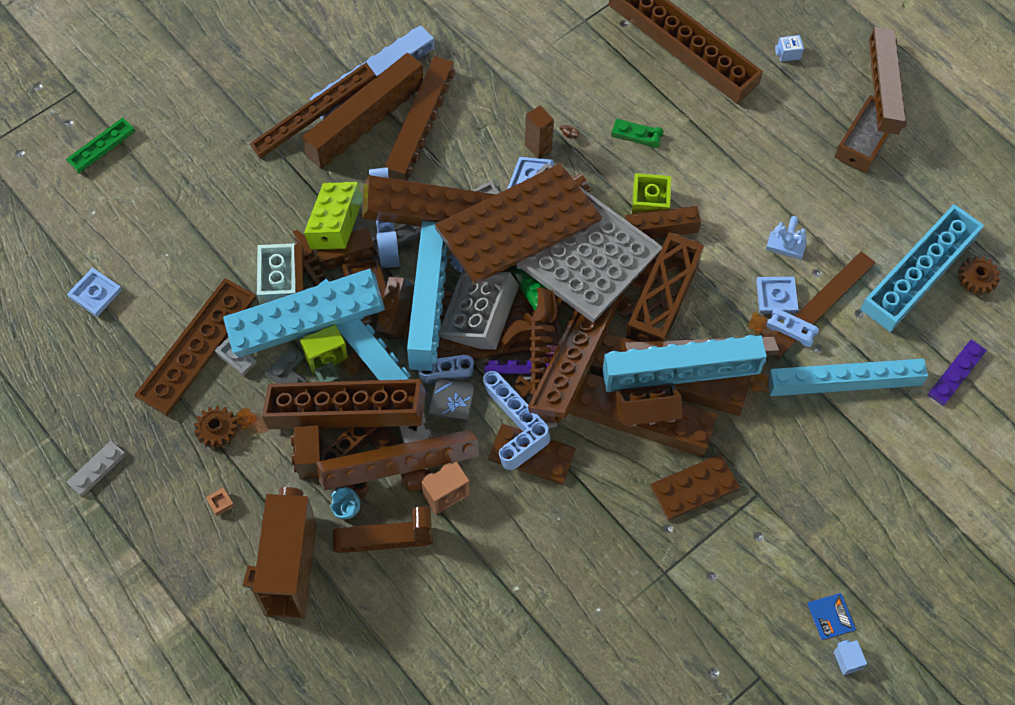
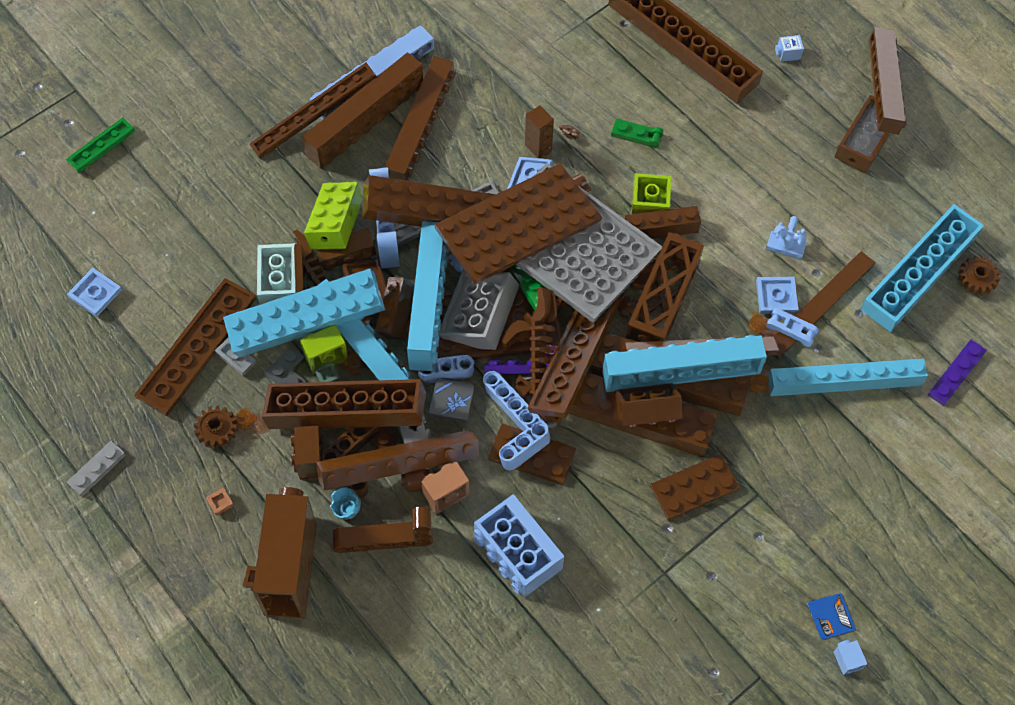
none -> light blue brick [473,494,564,598]

